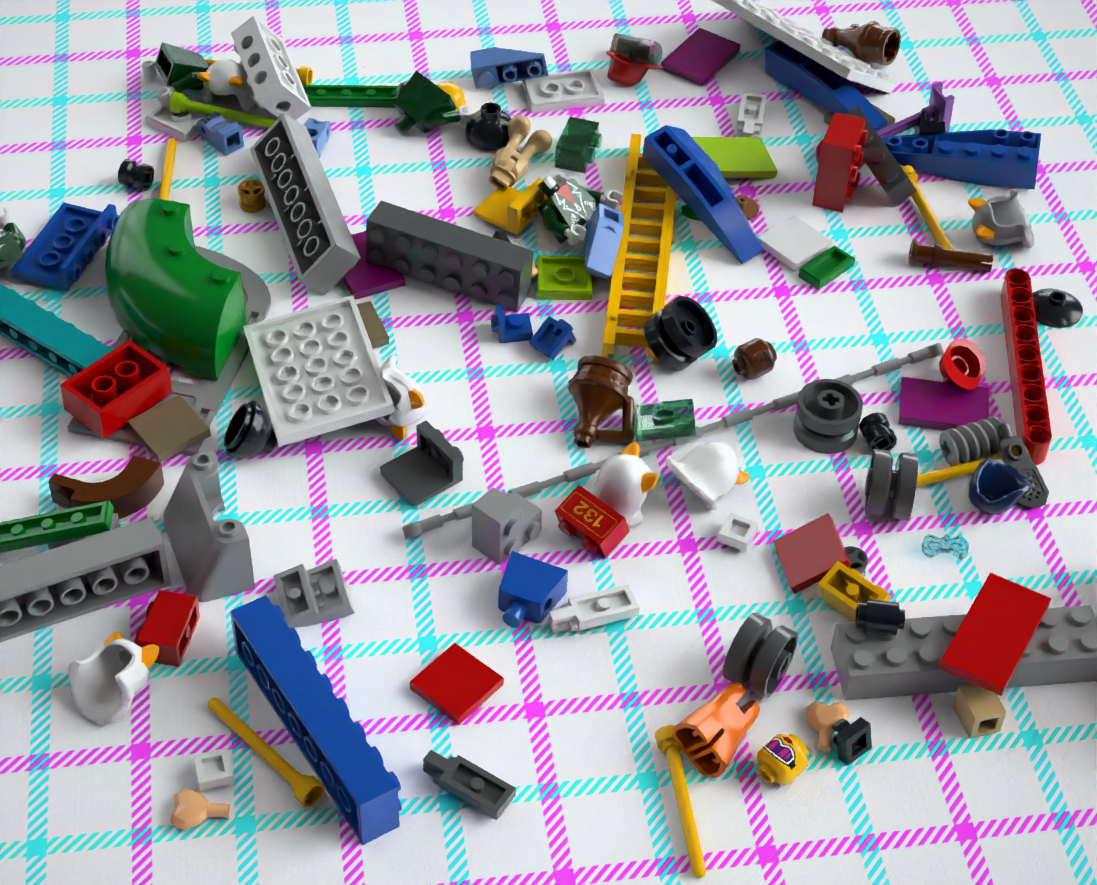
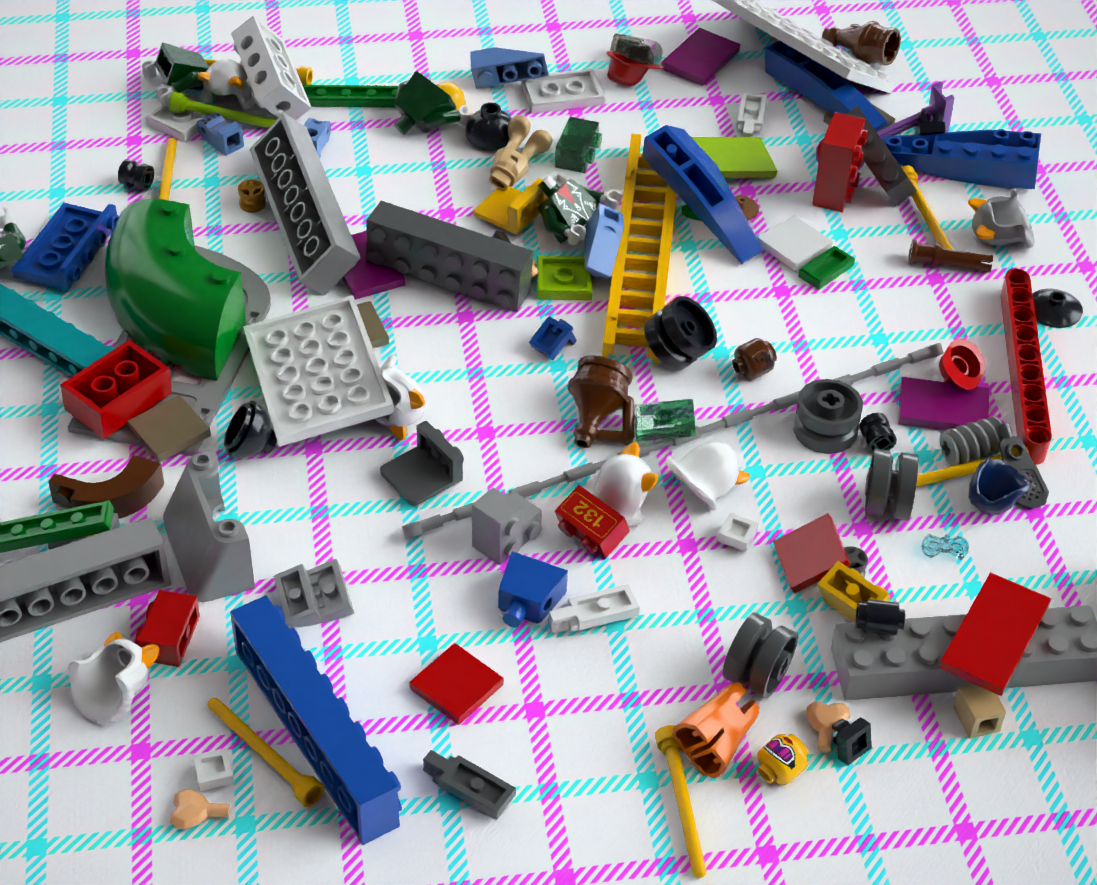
blue bracket [491,304,533,343] -> none

